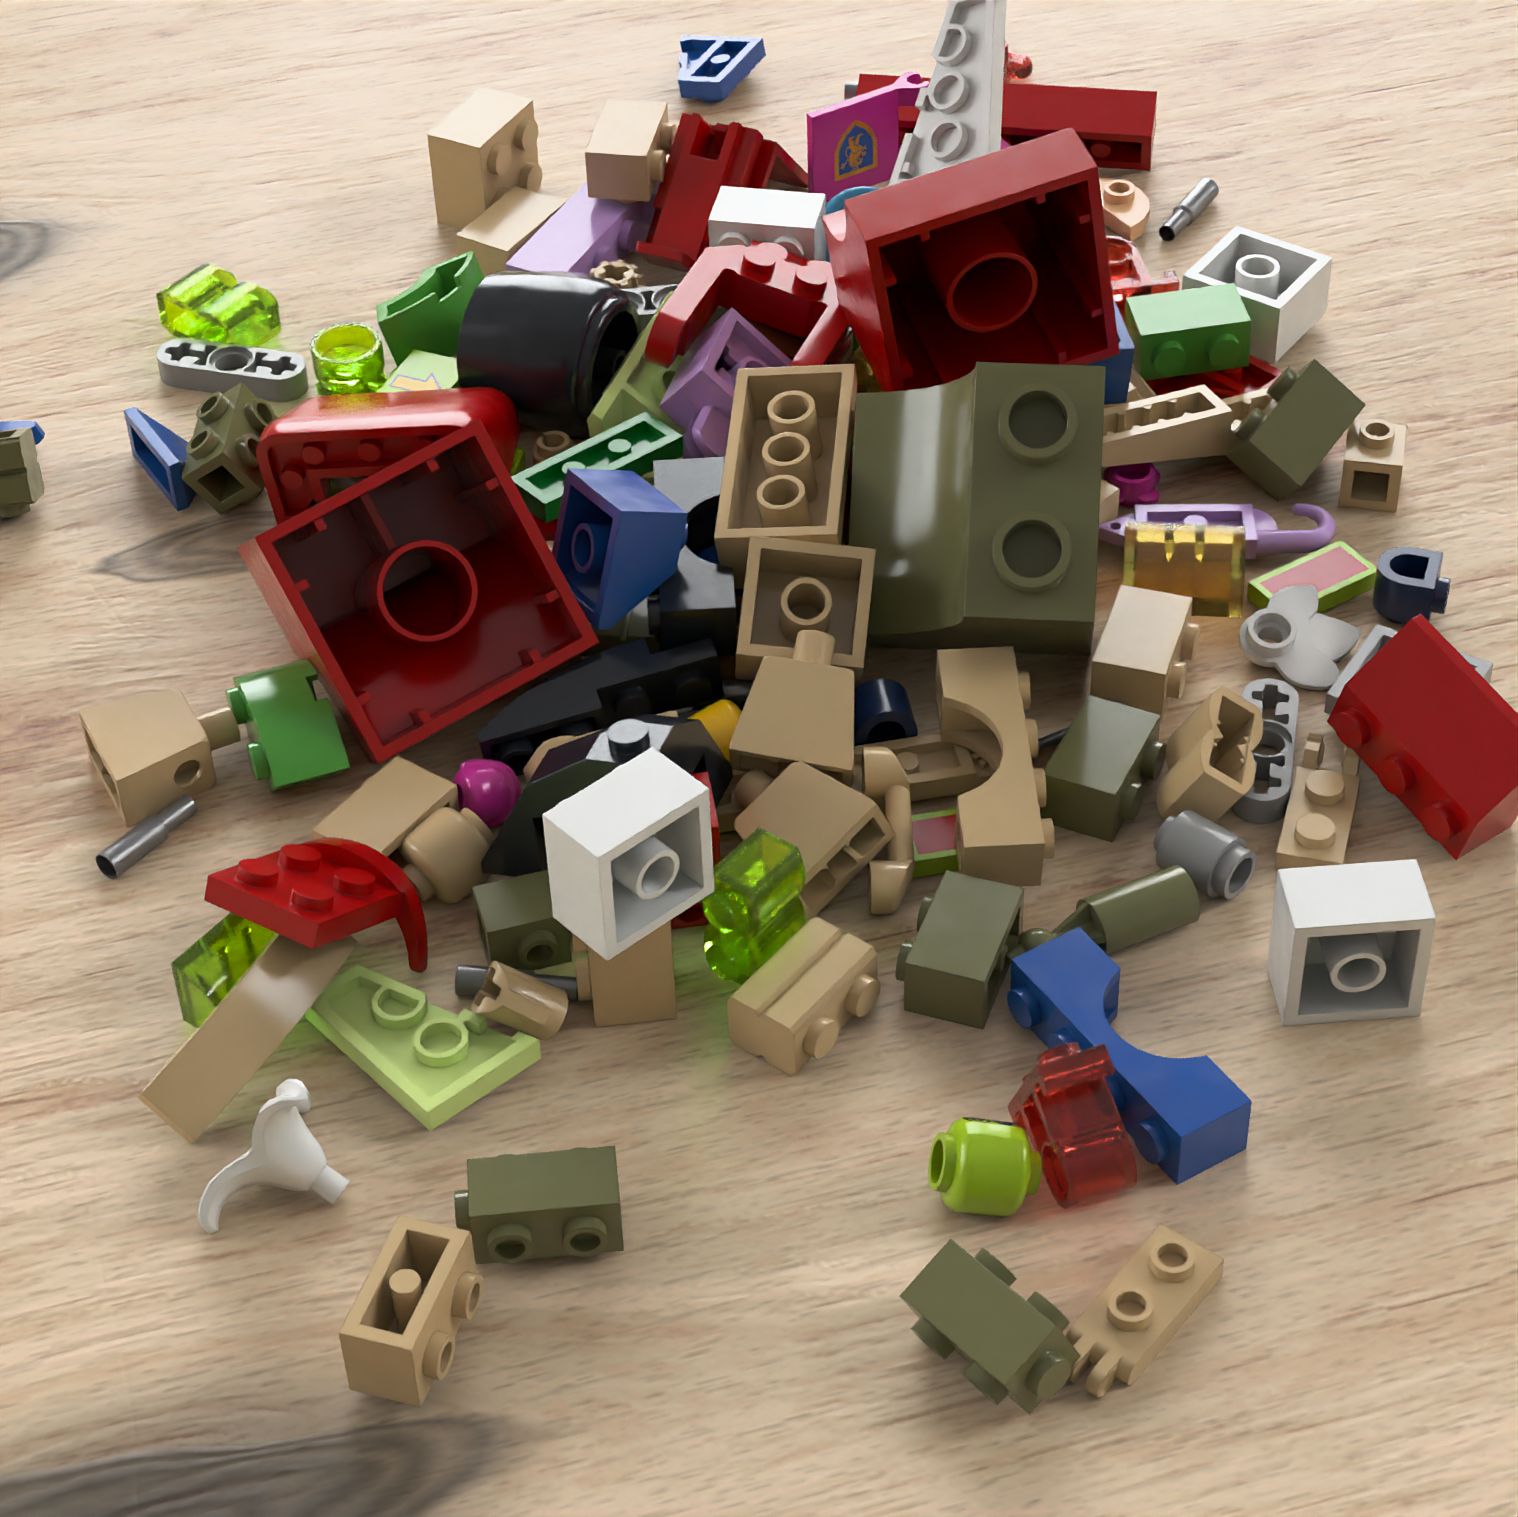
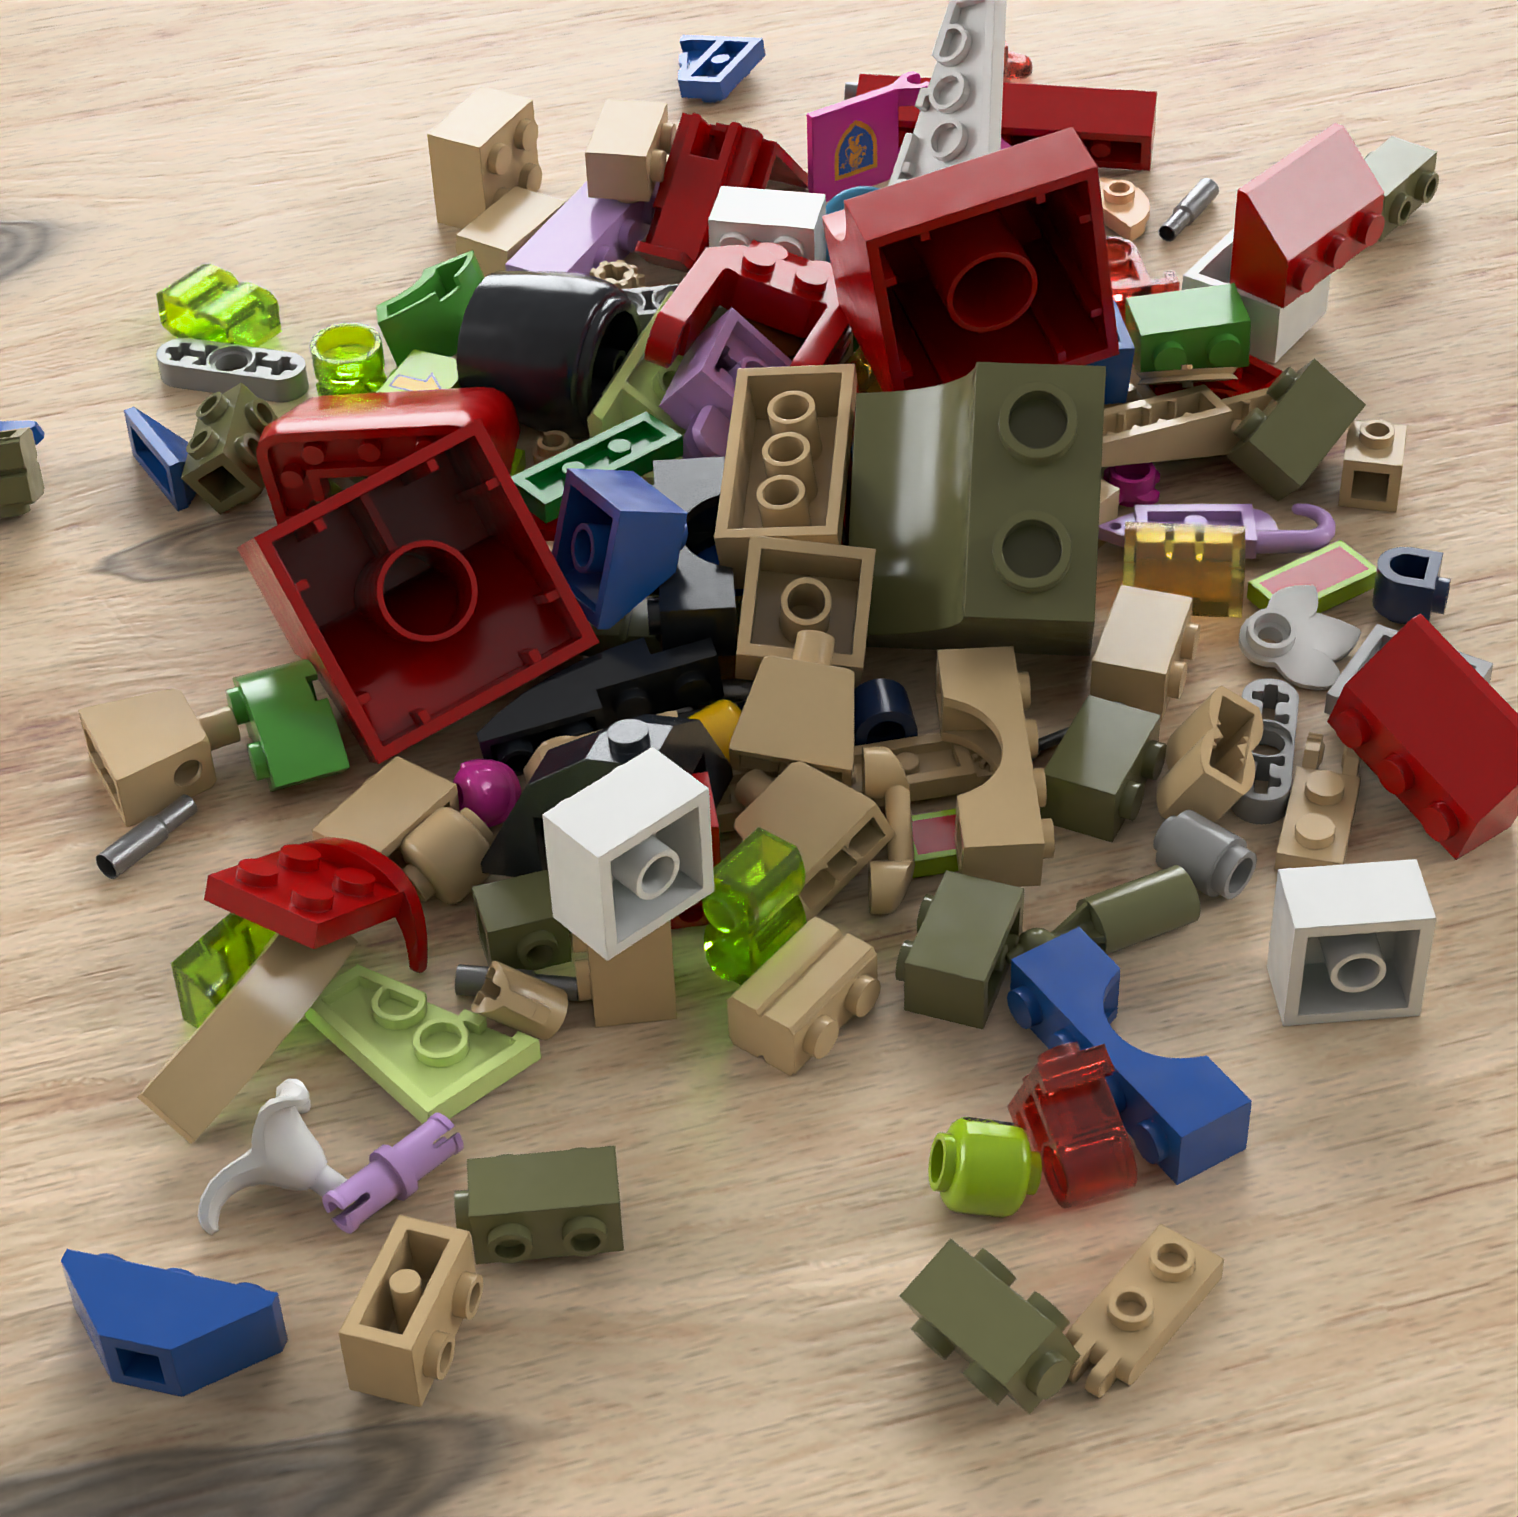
none -> blue slope [61,1249,288,1397]
none -> lavender pin [322,1112,464,1234]
none -> tan wheel [1136,364,1238,388]
none -> slope [1229,123,1385,309]
none -> brick [1365,136,1439,242]

